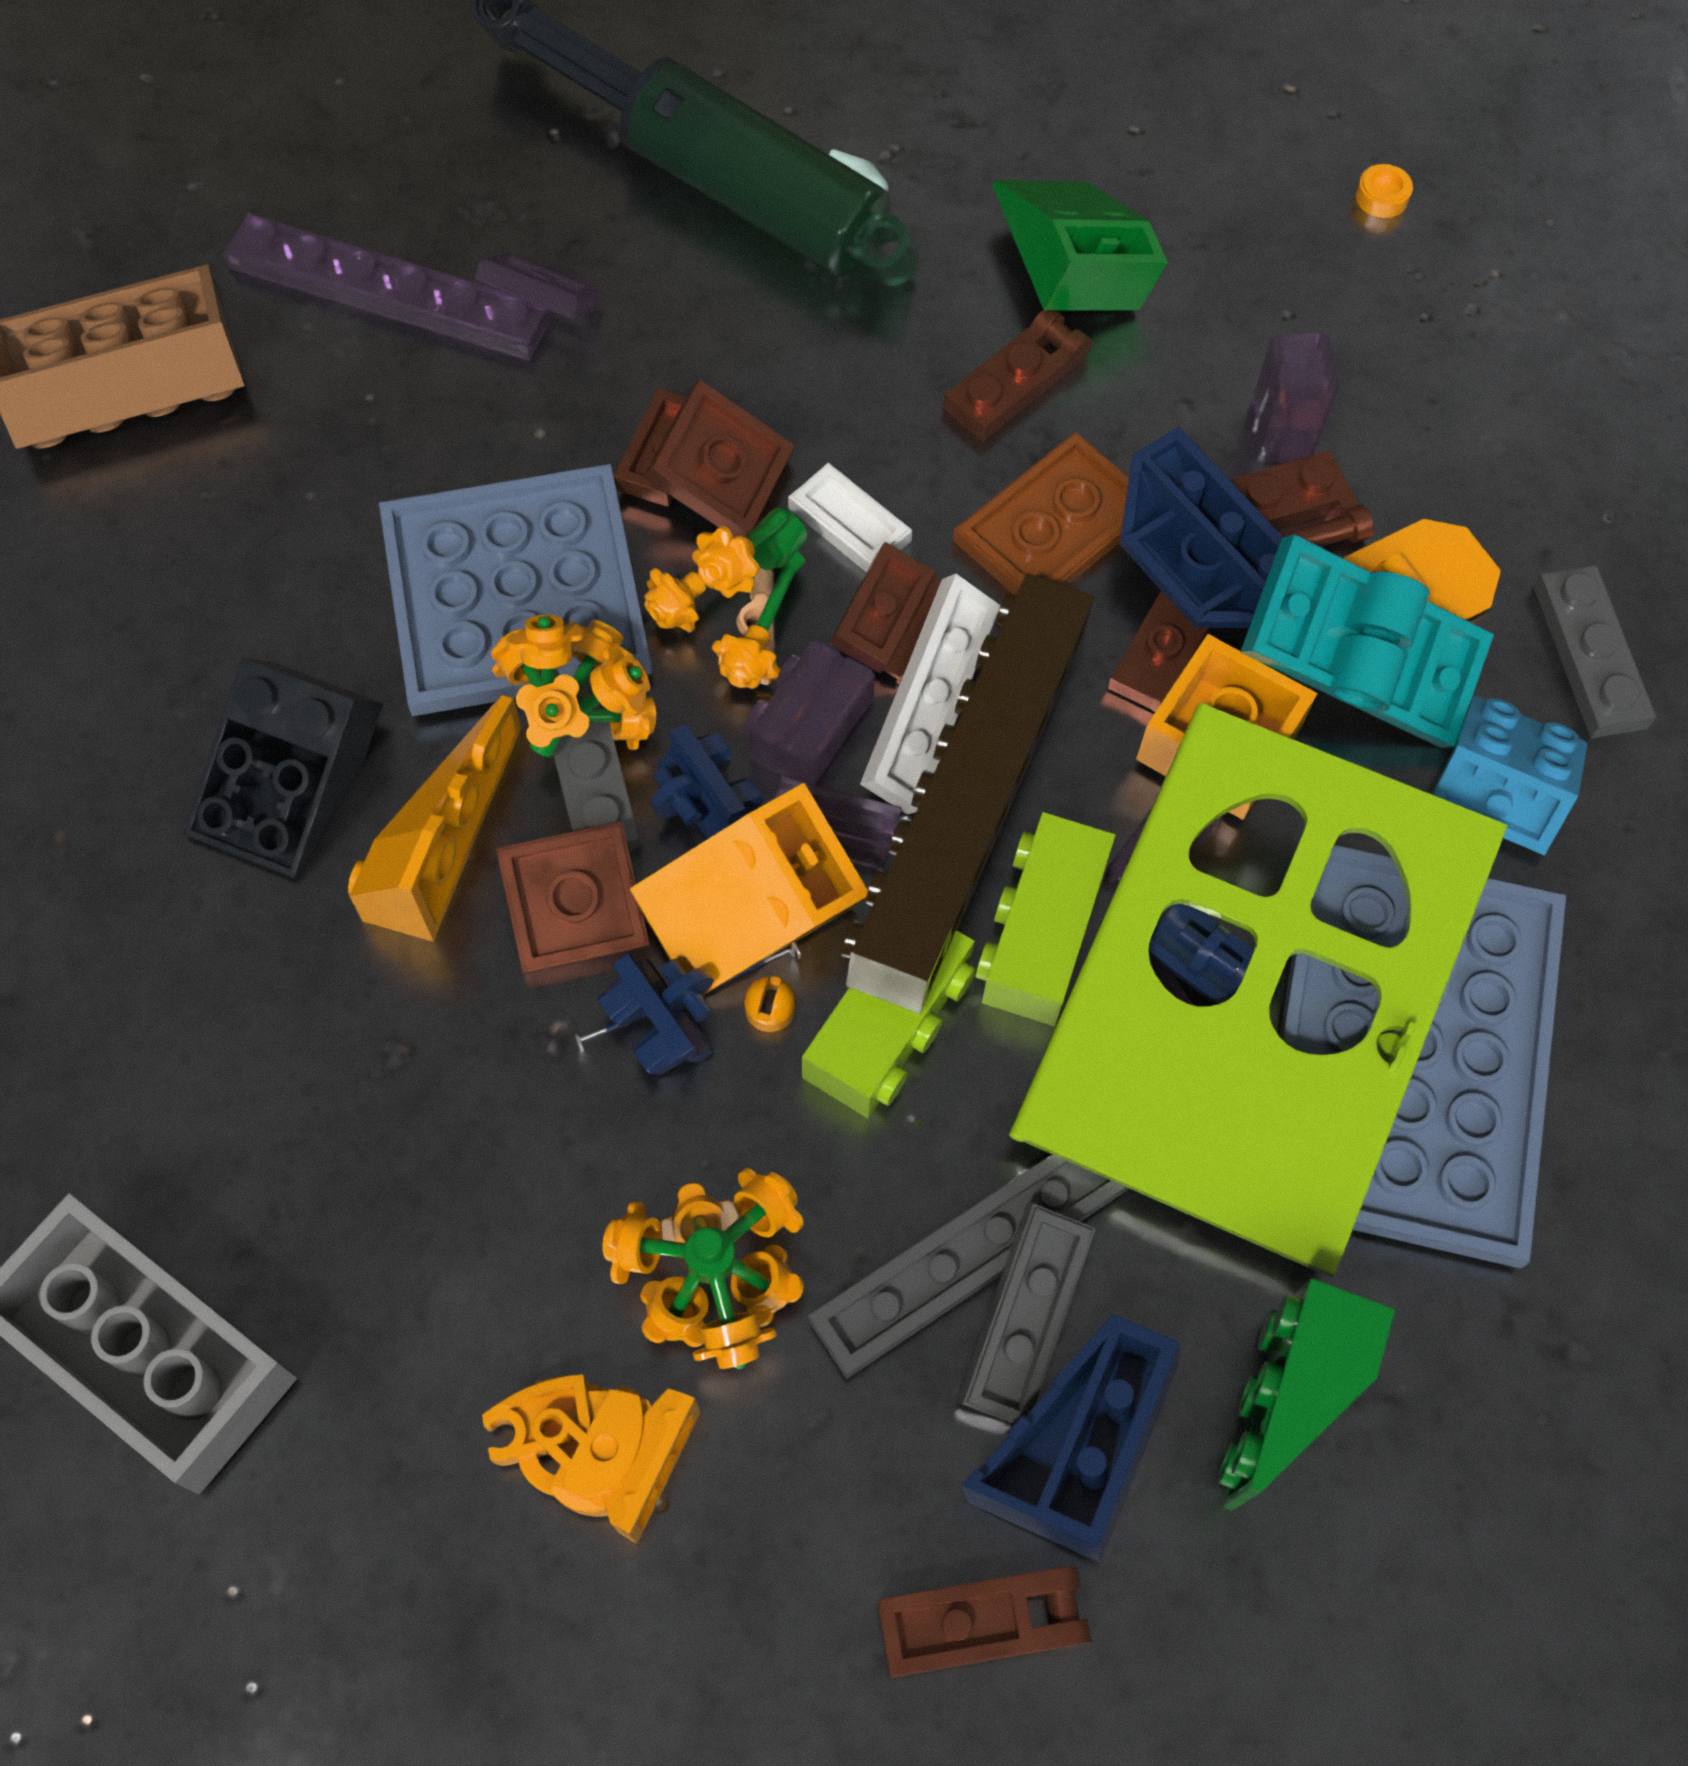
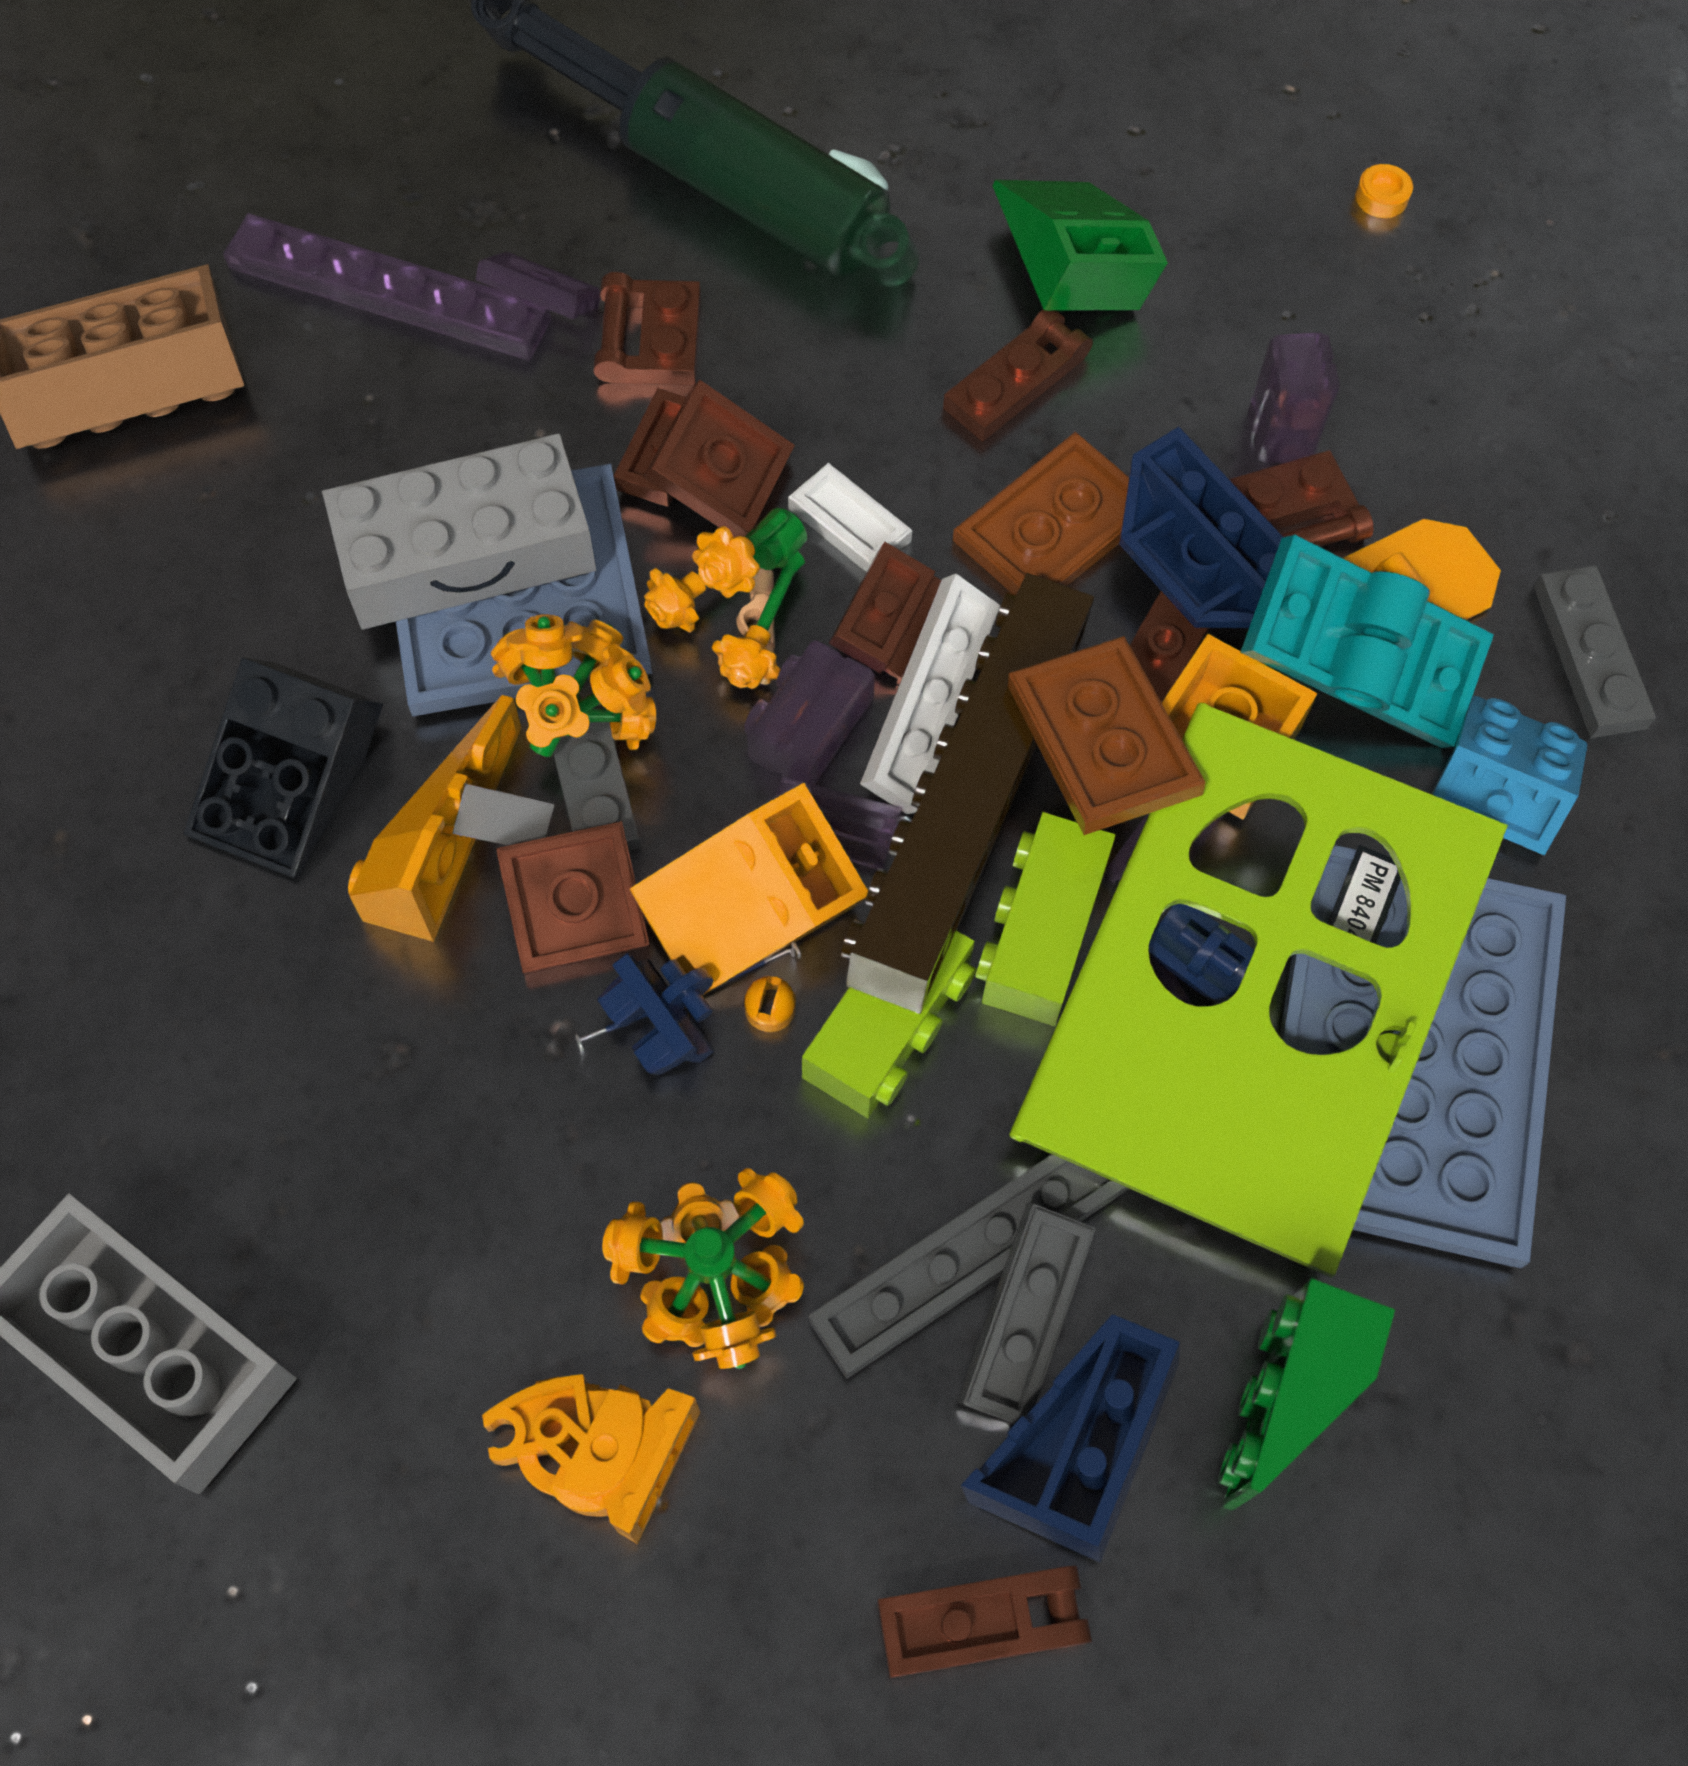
dark blue hips [651,724,763,839] -> none
none -> light grey brick [322,433,597,630]
none -> light grey sticker [452,784,554,845]
none -> copper plate [593,272,701,385]
none -> dark orange tile [1008,636,1206,835]
none -> sticker [1327,845,1401,944]

